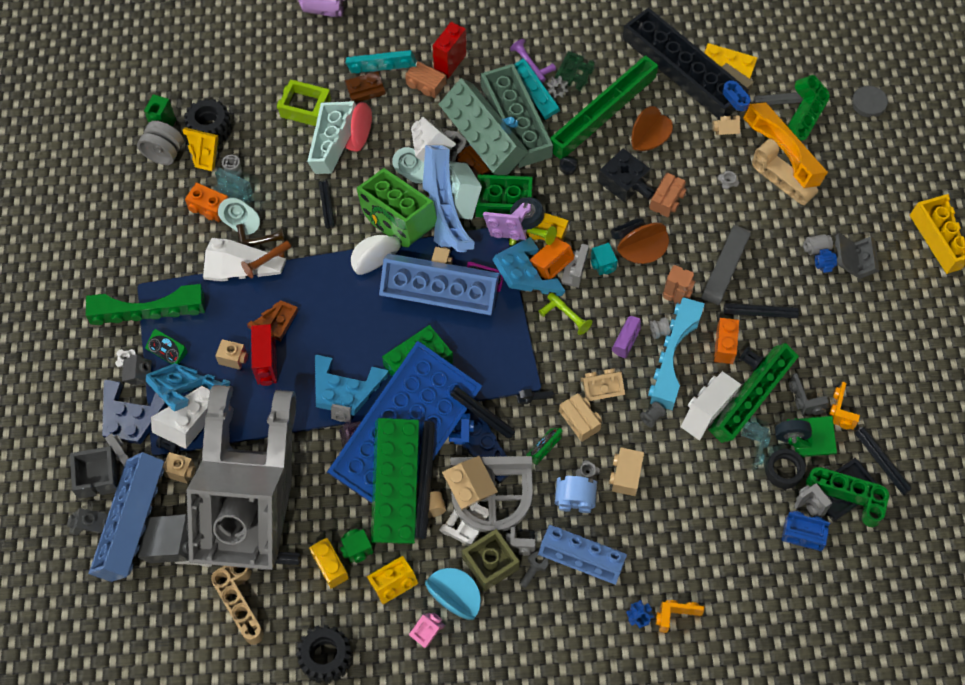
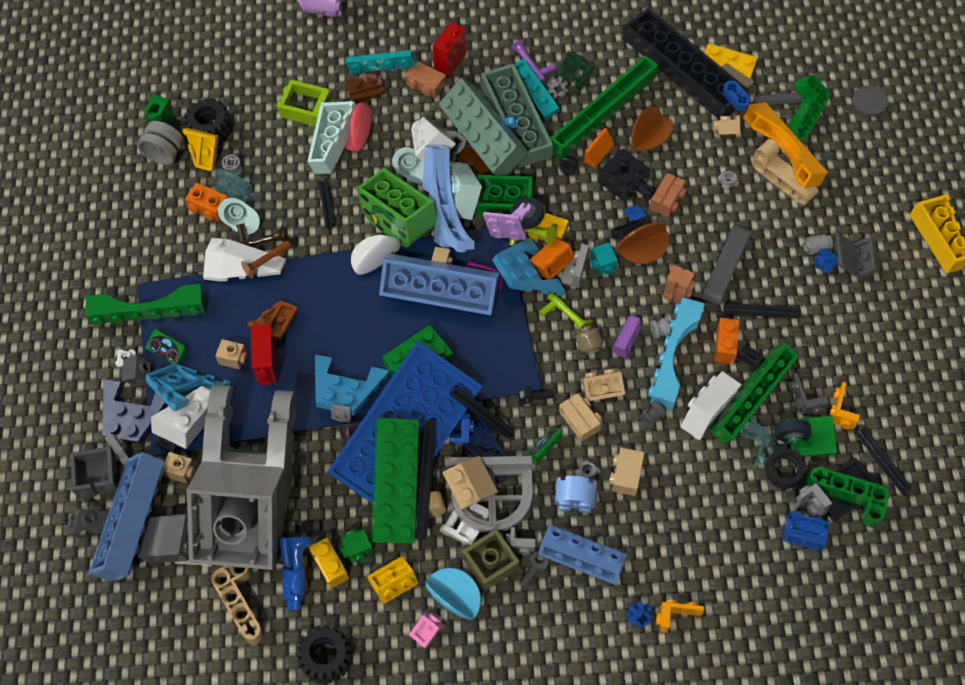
none -> blue piece [279,537,313,610]
none -> dark tan head [576,325,603,354]
none -> orange slope [584,128,614,168]
none -> blue piece [624,204,647,221]

